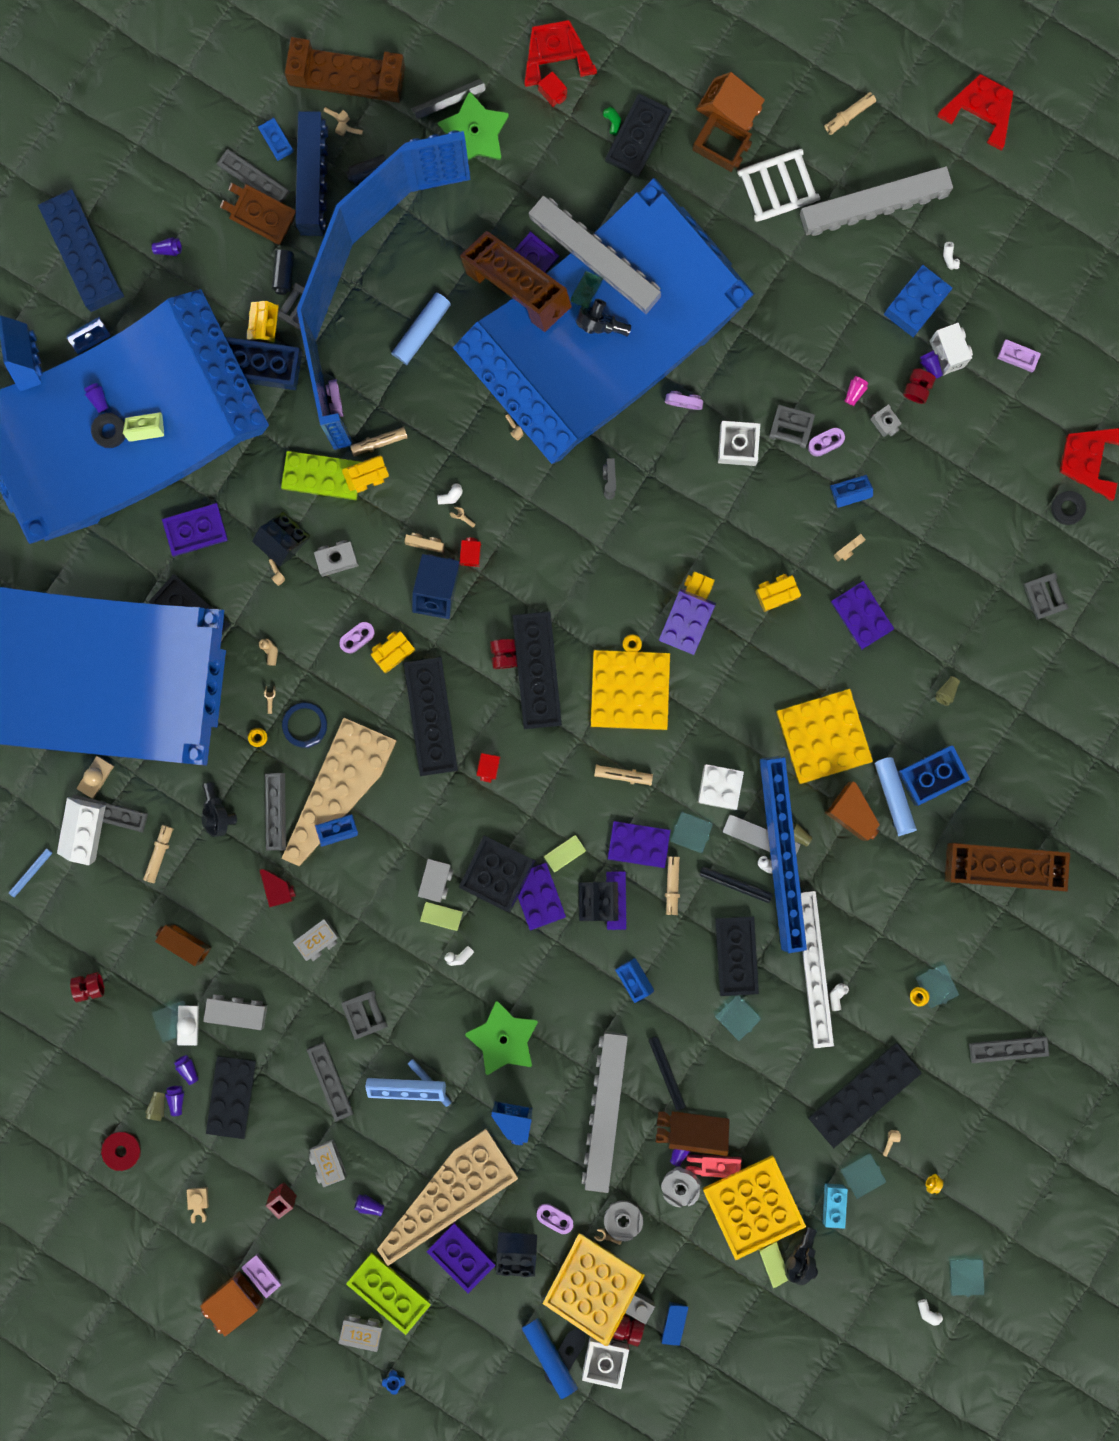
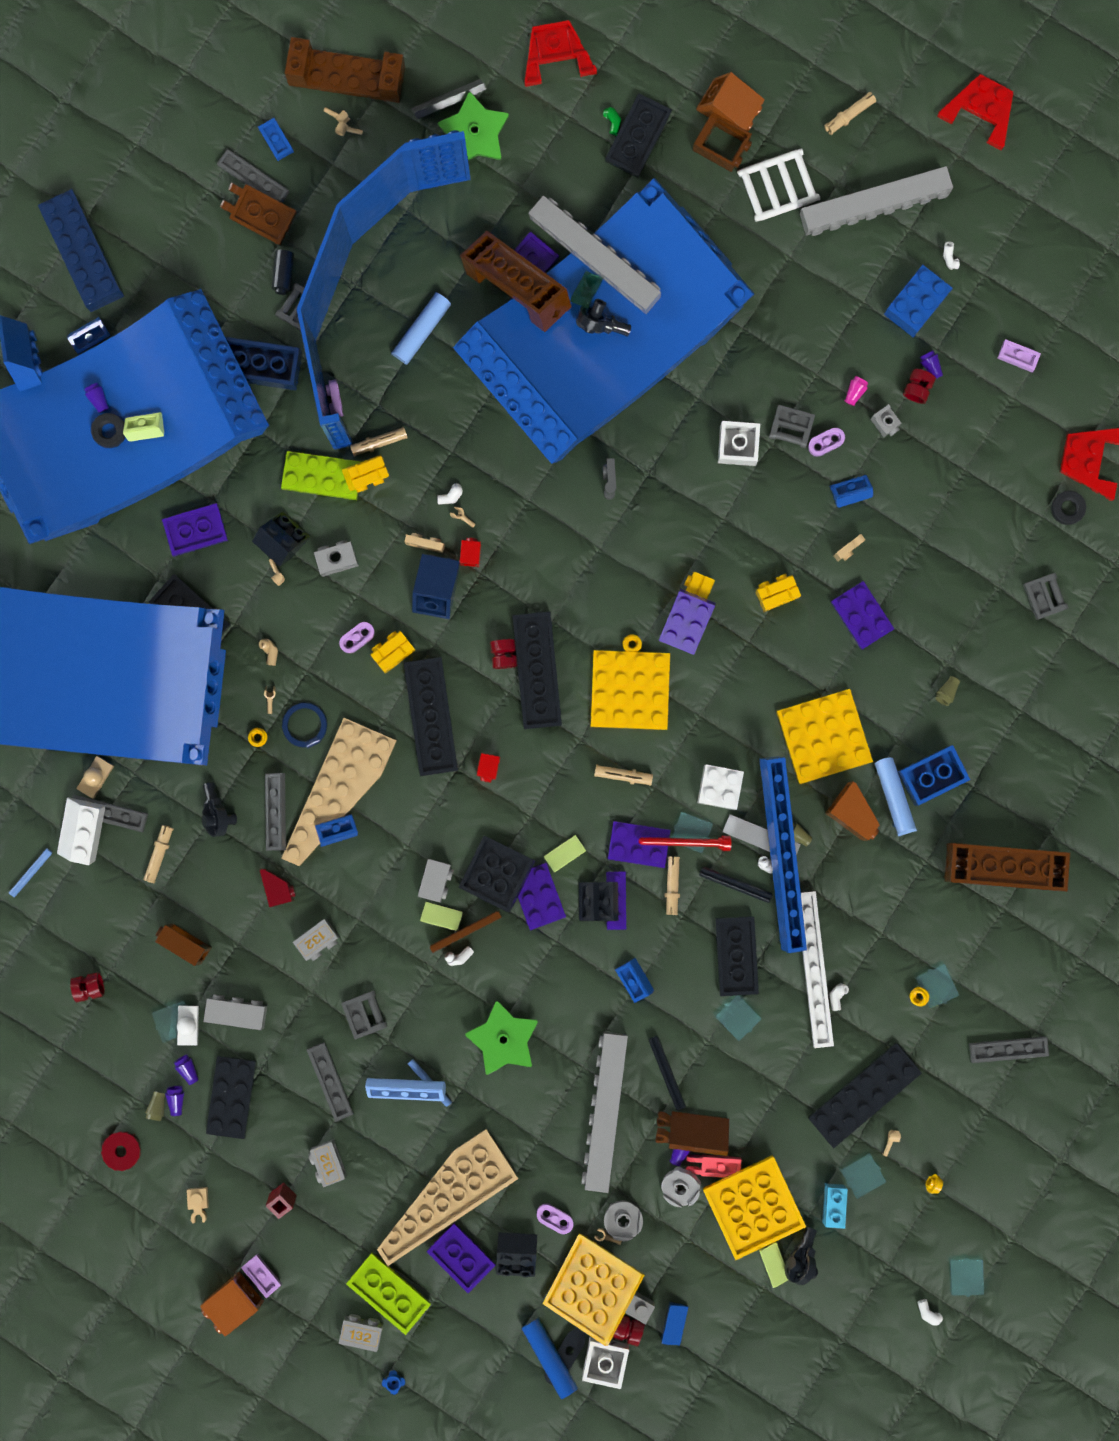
dark purple cone [152,237,182,256] -> none
yellow brick [247,301,279,344] -> none
dark blue brick [296,111,329,236] -> none
black brick [346,154,386,185] -> none
dark purple cone [354,1194,384,1216] -> none
blue slope [491,1101,533,1145] -> none
tan hand [505,414,523,441] -> none
red brick [538,71,567,107] -> none
lavender plate [665,391,704,410] -> none
white brick [929,323,973,375] -> none
none -> reddish brown tile [430,910,502,953]
none -> red piece [639,836,731,851]

